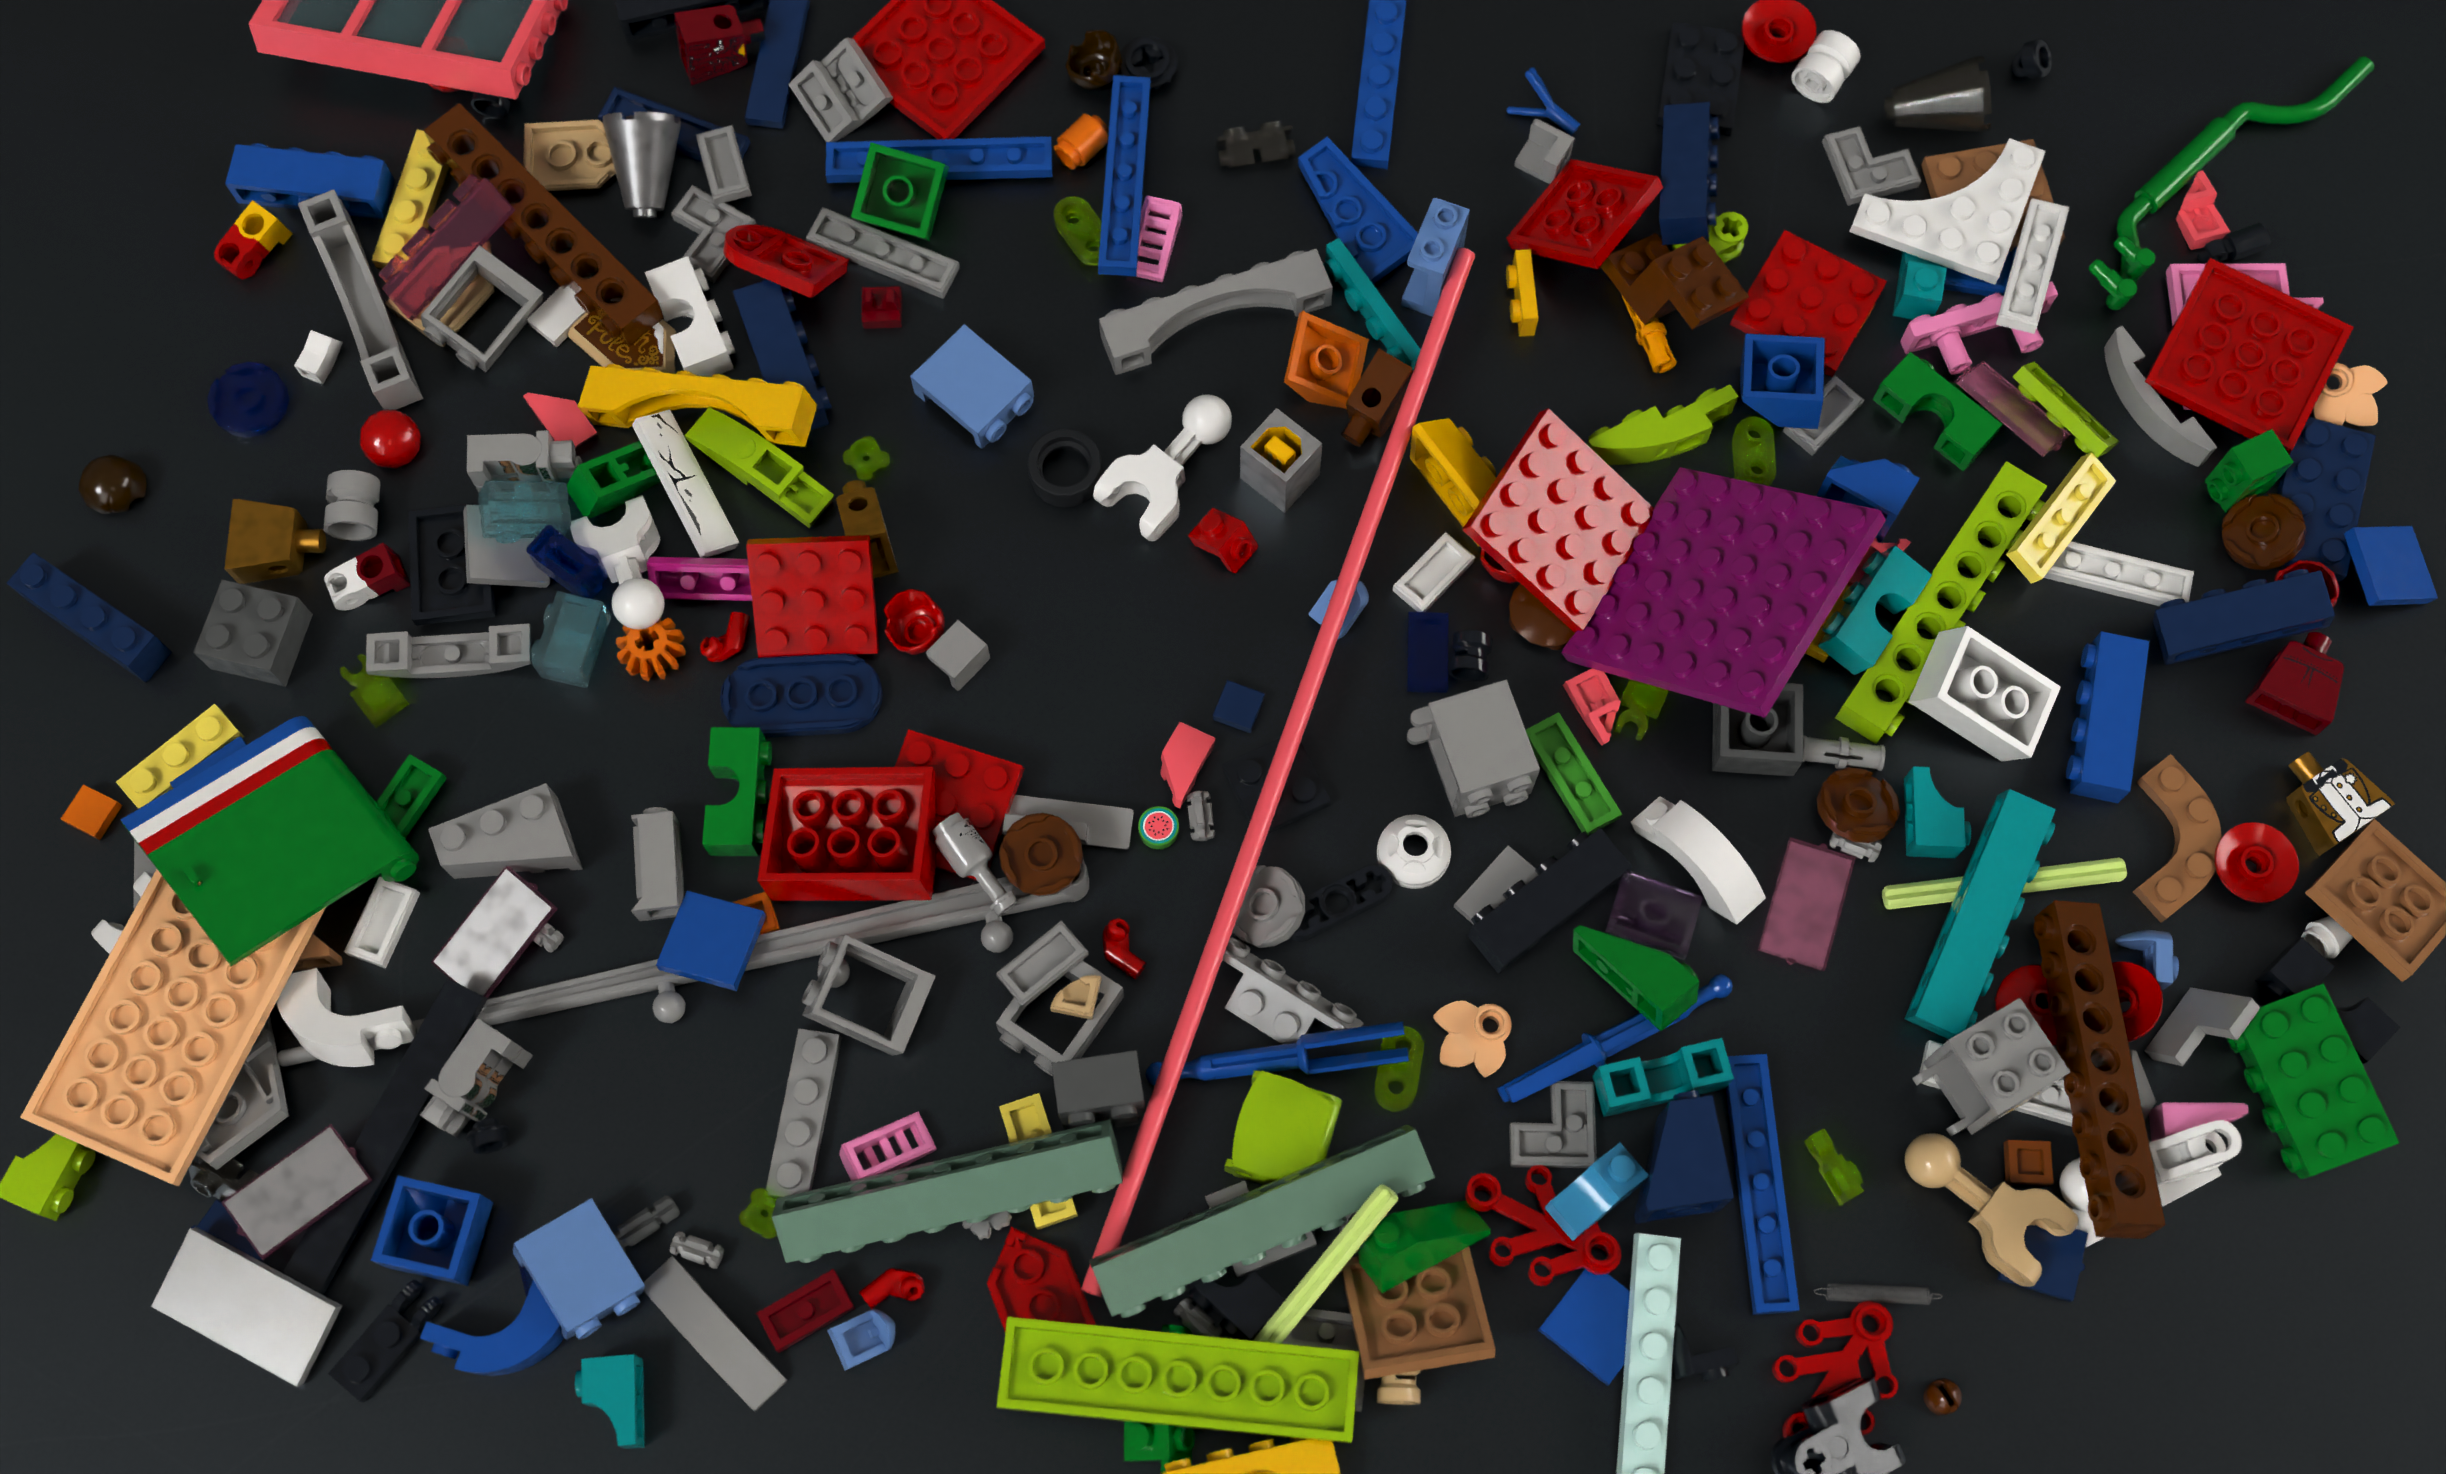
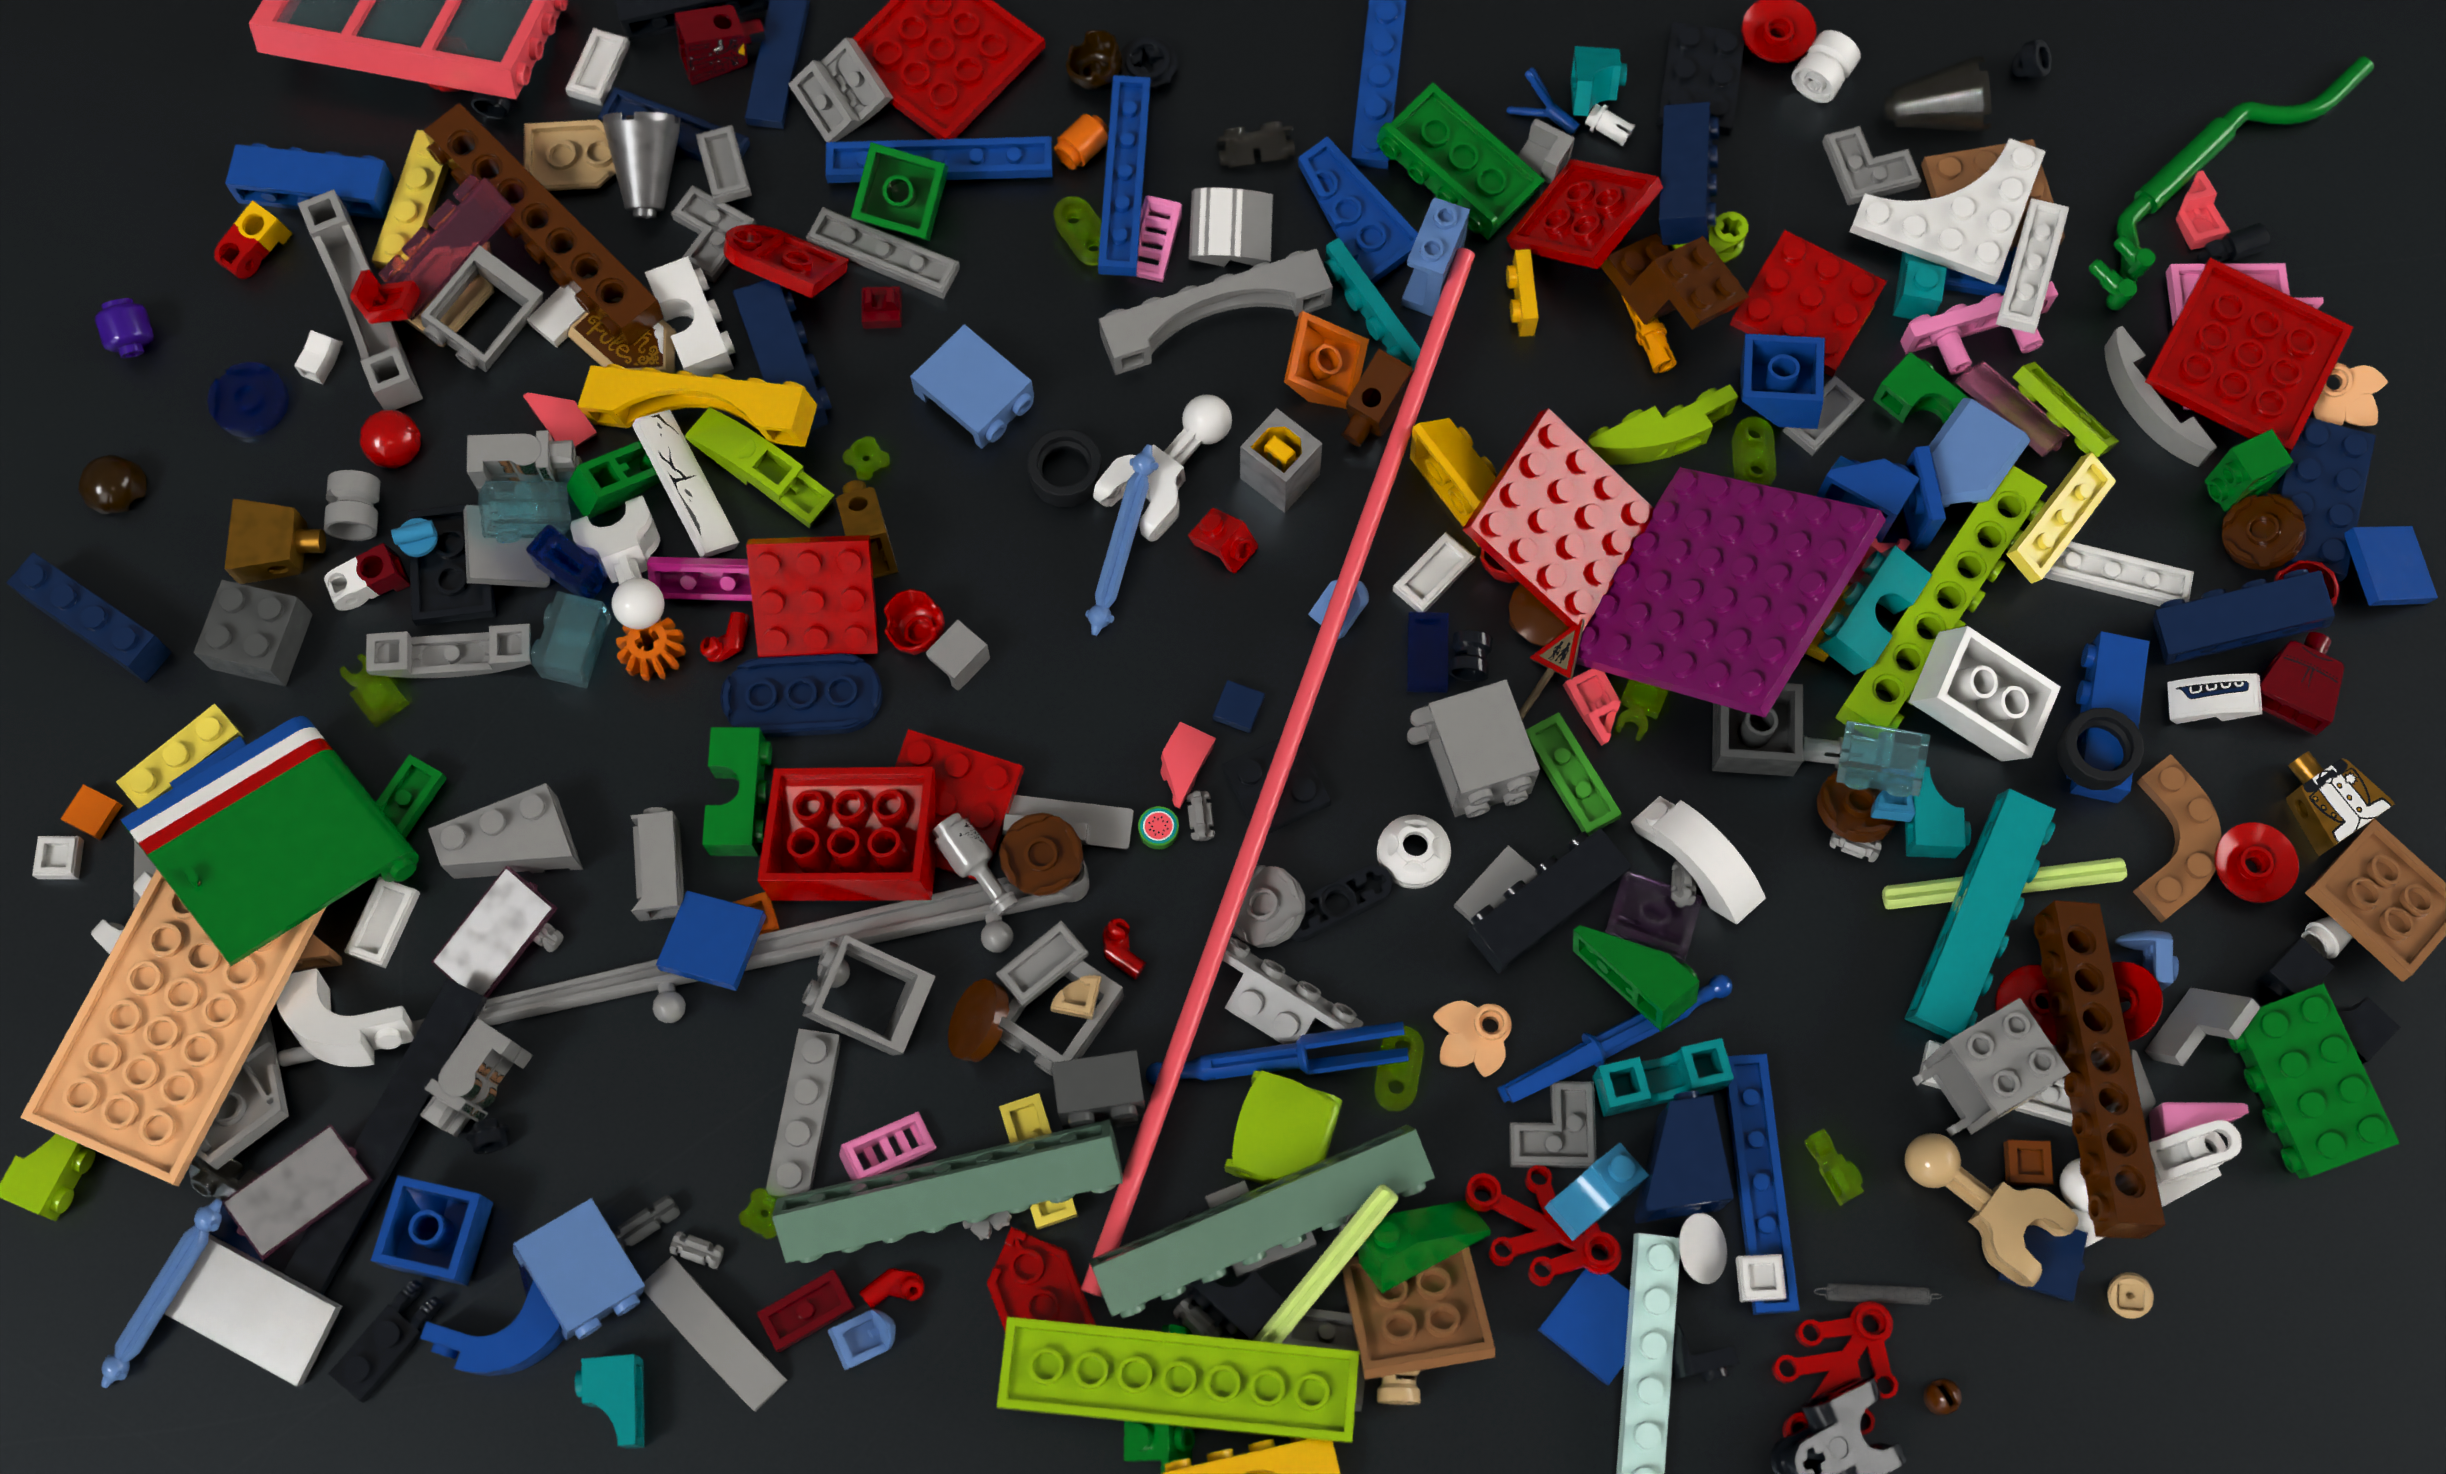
clear pink piece [1758,837,1856,971] -> none
none -> white tile [32,836,84,879]
none -> dark purple head [95,298,154,358]
none -> medium blue wheel [101,1199,222,1388]
none -> red bracket [350,270,421,324]
none -> dark azure plate [391,518,438,557]
none -> white tile [565,28,630,106]
none -> reddish brown tile [948,978,1009,1062]
none -> medium blue wheel [1085,444,1158,636]
none -> light grey slope [1189,188,1273,267]
none -> green bracket [1376,82,1544,240]
none -> piece [1519,618,1585,720]
none -> teal arch [1570,46,1627,116]
none -> white pin [1585,104,1636,147]
none -> light grey piece [1671,861,1696,908]
none -> white sticker [1679,1213,1727,1284]
none -> white tile [1736,1254,1786,1302]
none -> clear light blue brick [1836,721,1931,797]
none -> dark azure tile [1870,780,1915,822]
none -> blue tile [1902,446,1946,551]
none -> medium blue tile [1929,398,2031,507]
none -> black tyre [2057,708,2144,790]
none -> tan tile [2107,1272,2153,1319]
none -> white slope [2167,673,2262,724]

